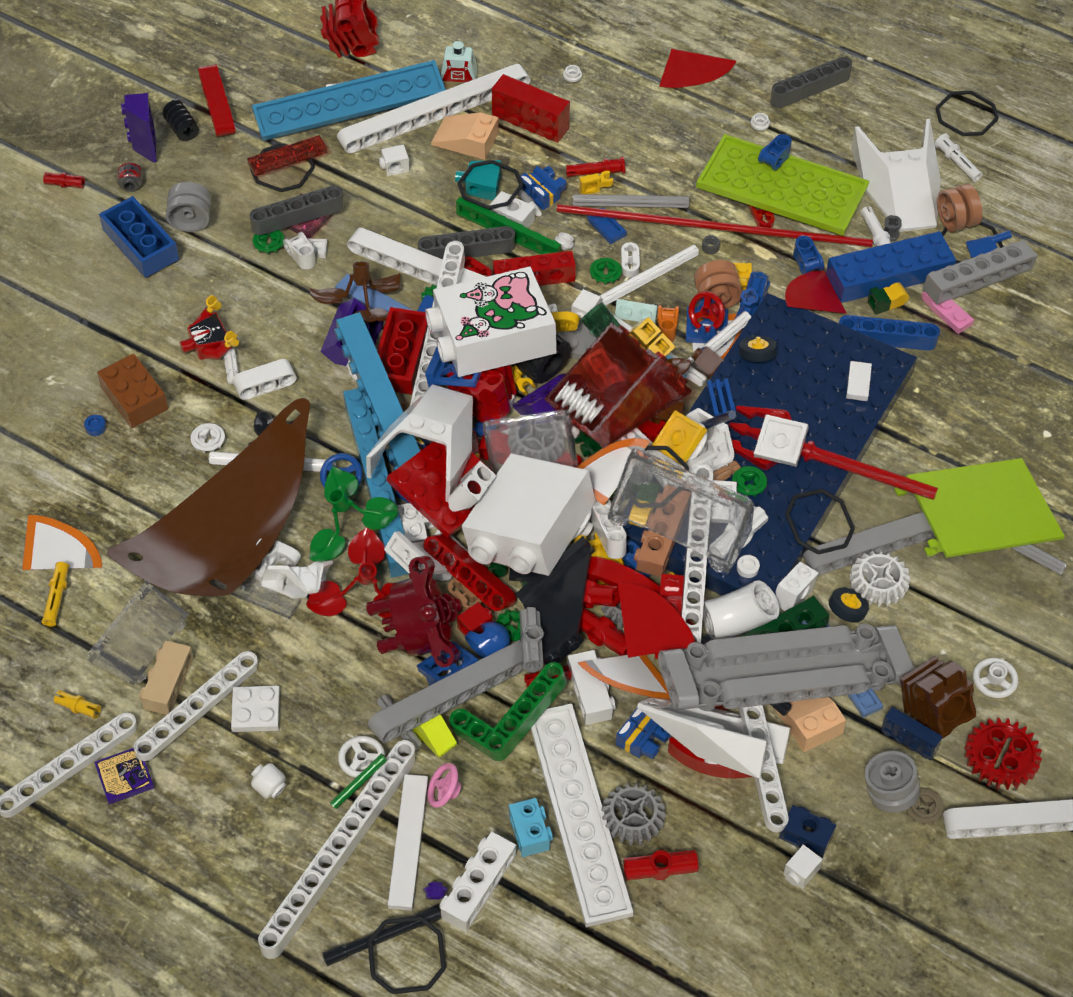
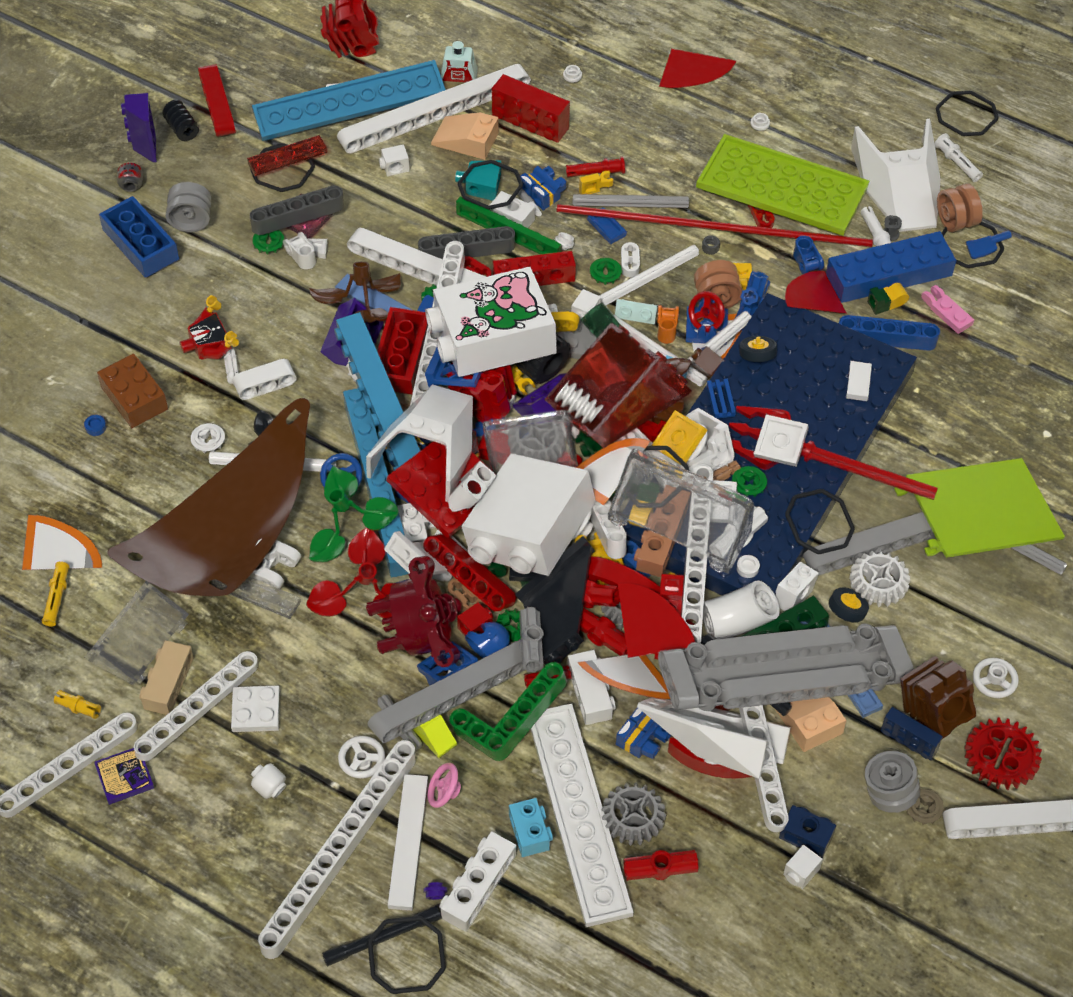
red pin [43,172,85,189] -> none
white piece [260,560,333,599] -> none
green bar [330,753,388,809] -> none
yellow hips [627,317,675,361] -> none
dark blue bar [699,410,736,429] -> none
blue piece [758,134,792,170] -> none
dark grey beam [770,57,852,108] -> none
light grey brick [923,240,1038,304] -> none

